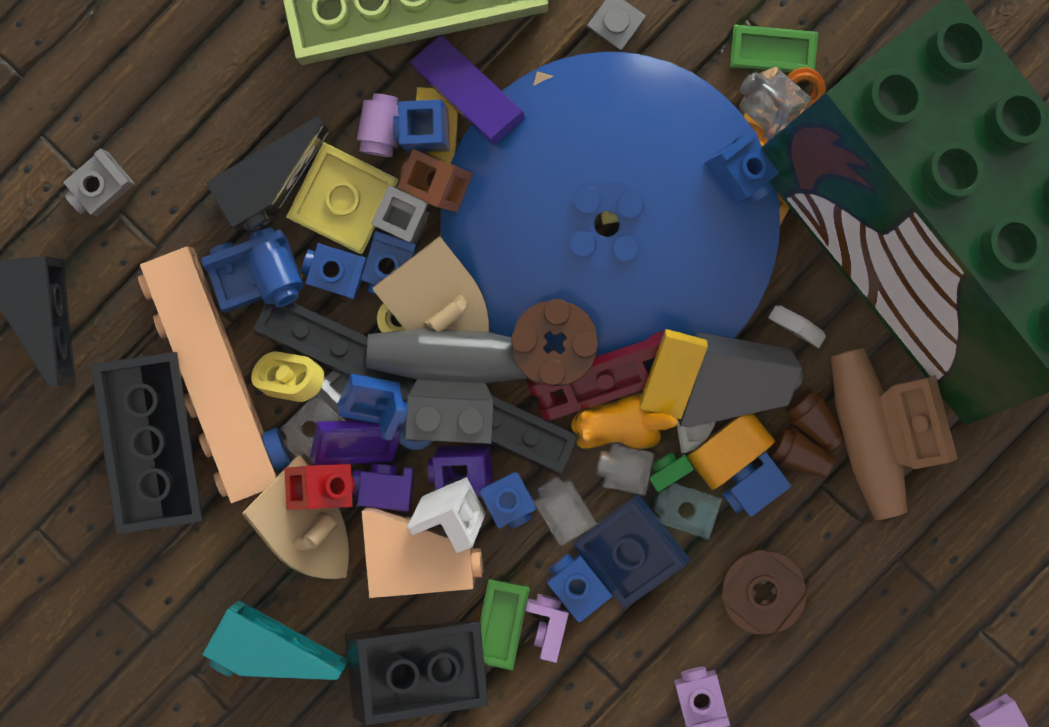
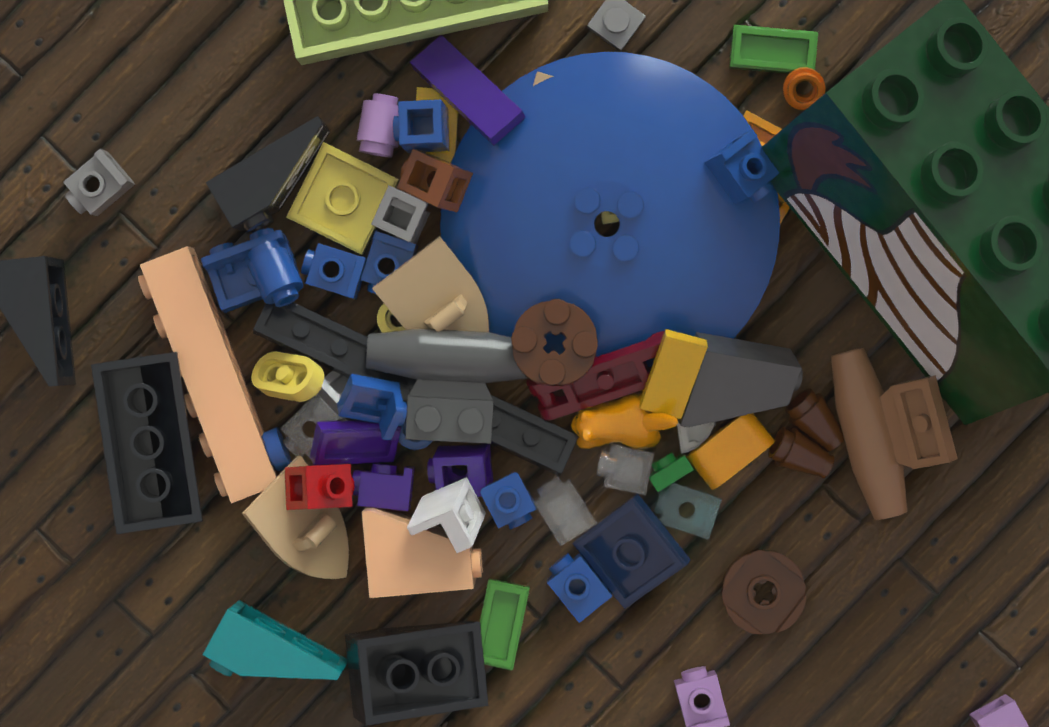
lavender bracket [525,594,569,663] -> none
blue brick [722,451,792,517] -> none
clear brick [738,66,812,141] -> none
white tile [768,305,826,348] -> none

